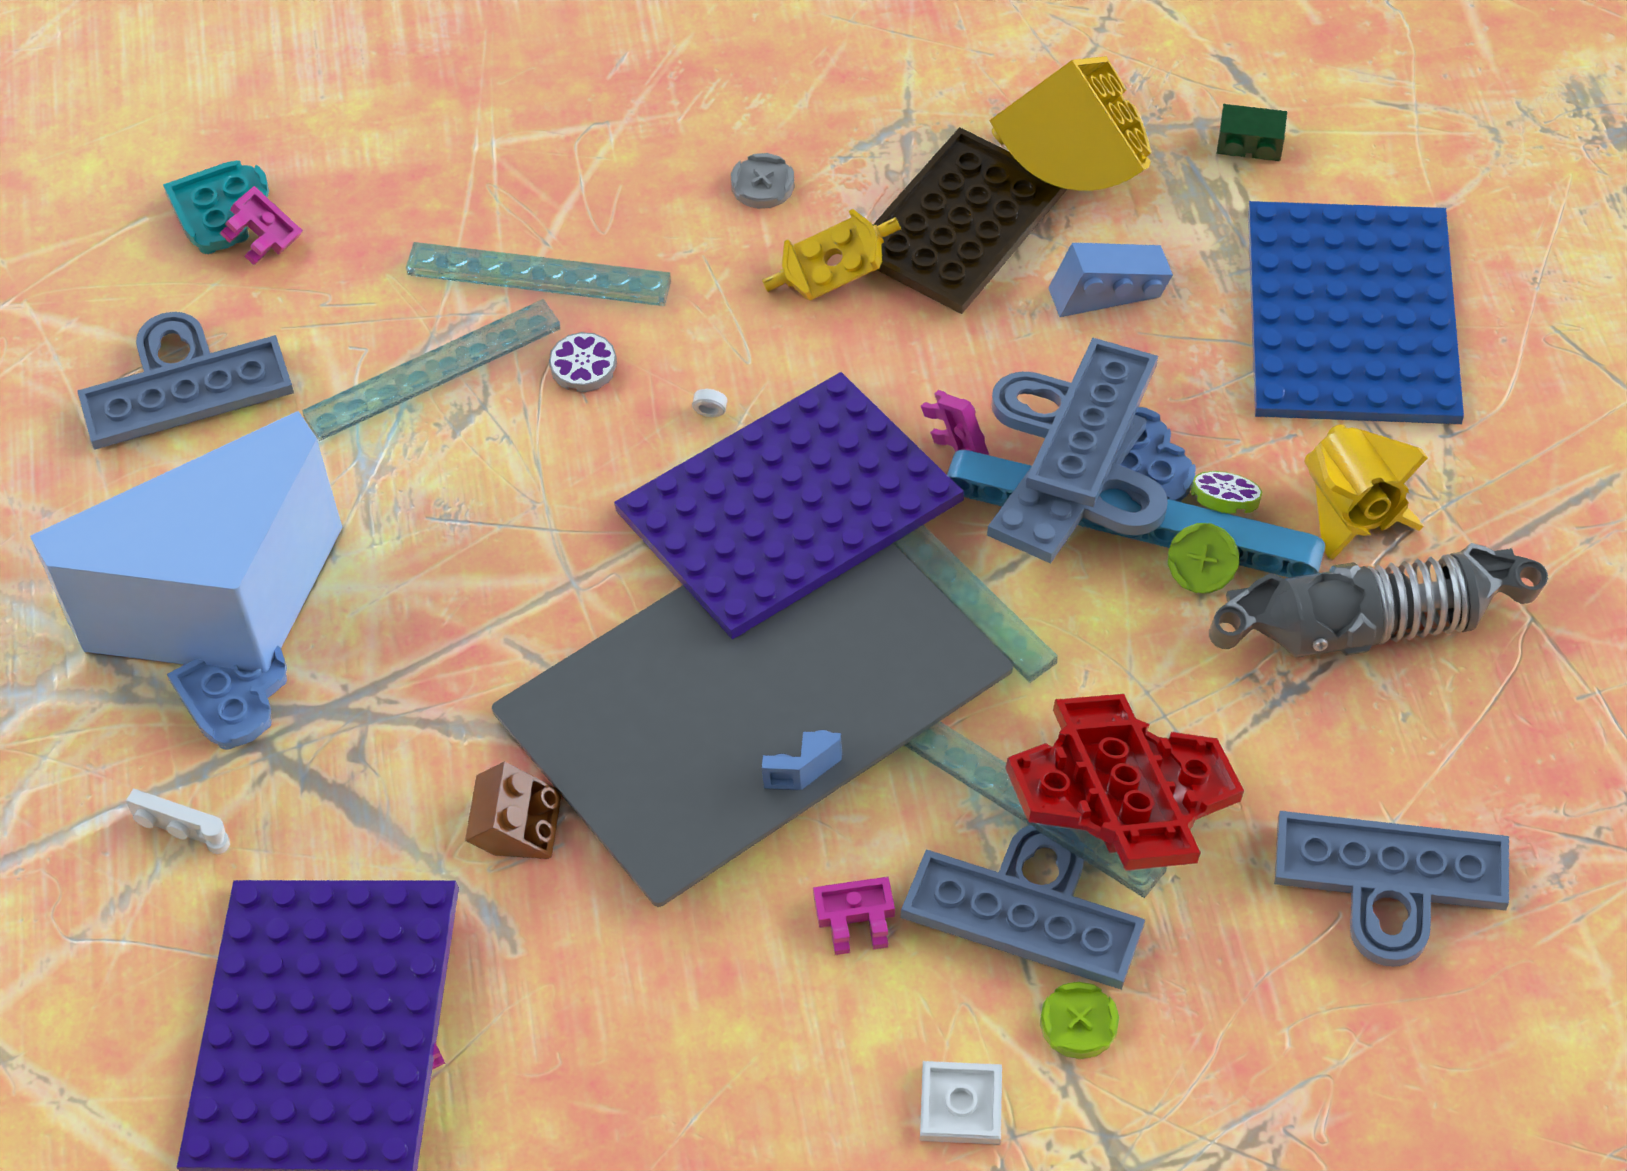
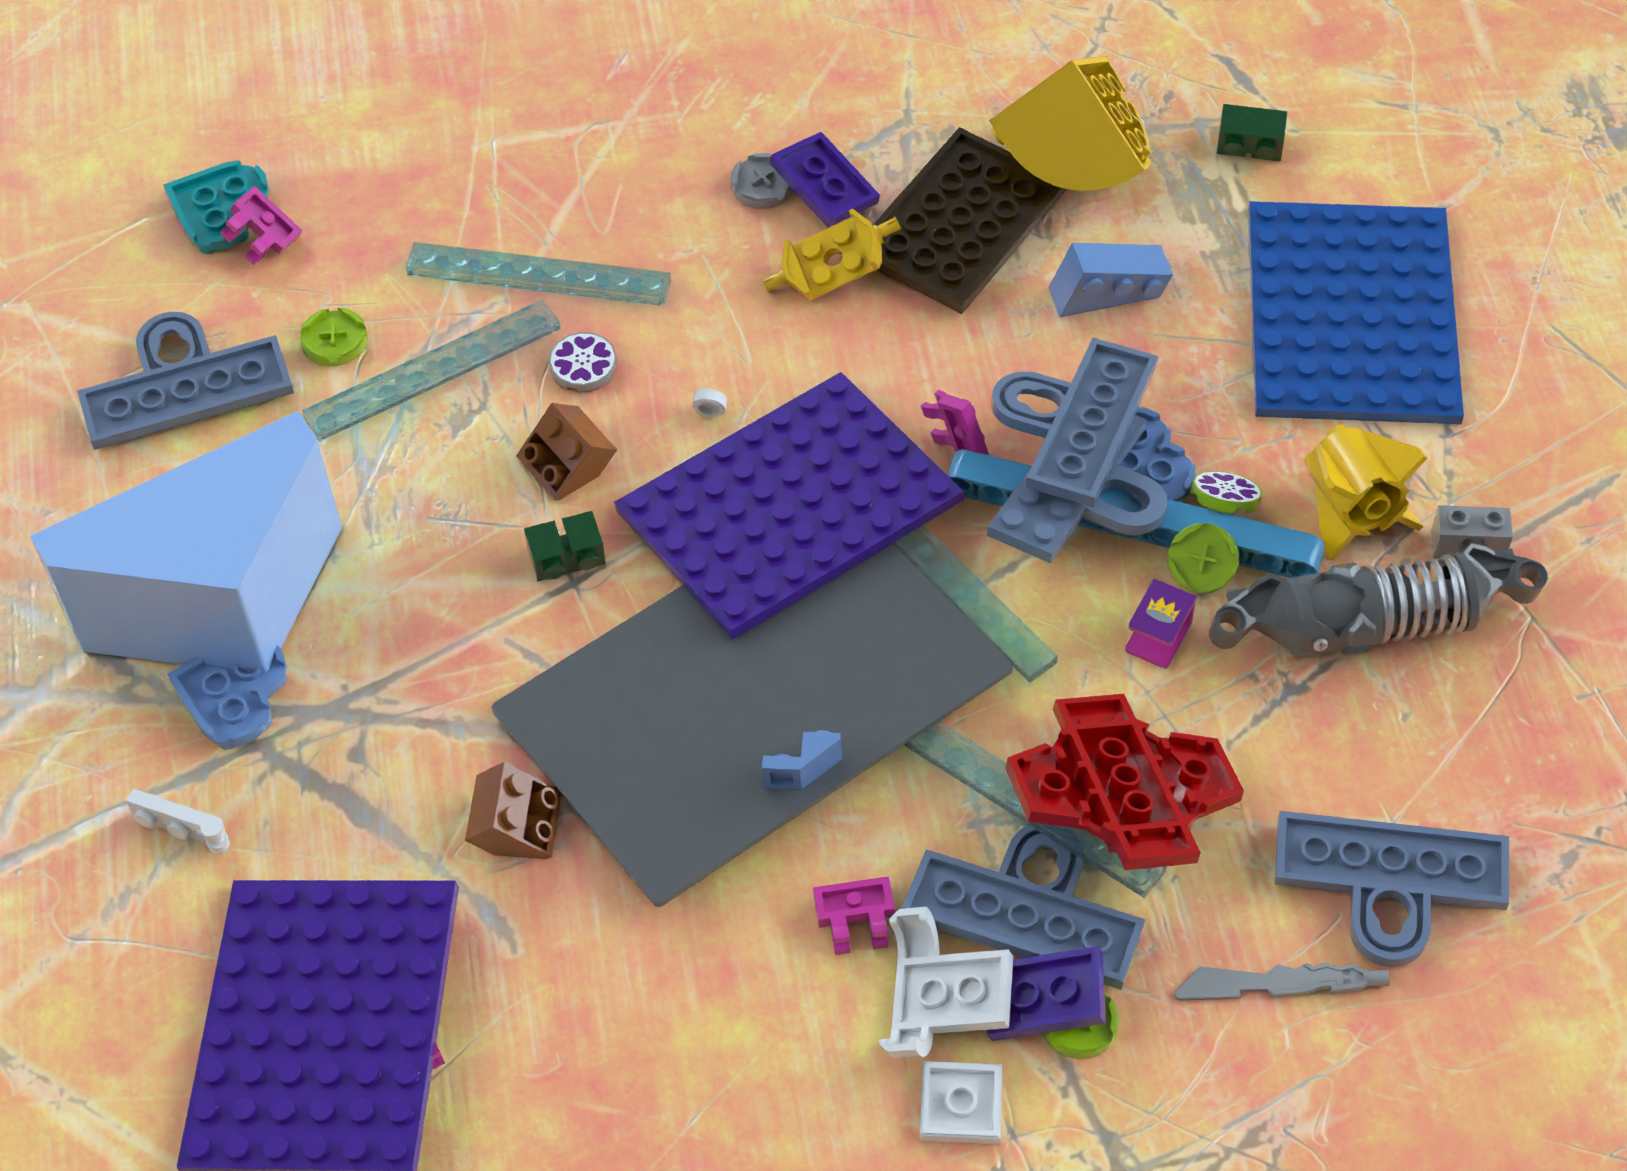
none -> lime tile [300,308,368,366]
none -> dark orange slope [516,403,617,501]
none -> dark green piece [524,511,606,582]
none -> dark purple plate [769,132,880,228]
none -> white piece [879,907,1013,1059]
none -> dark purple plate [987,946,1105,1041]
none -> piece [1125,579,1197,669]
none -> light grey sword [1175,962,1389,1000]
none -> light grey brick [1431,505,1513,559]

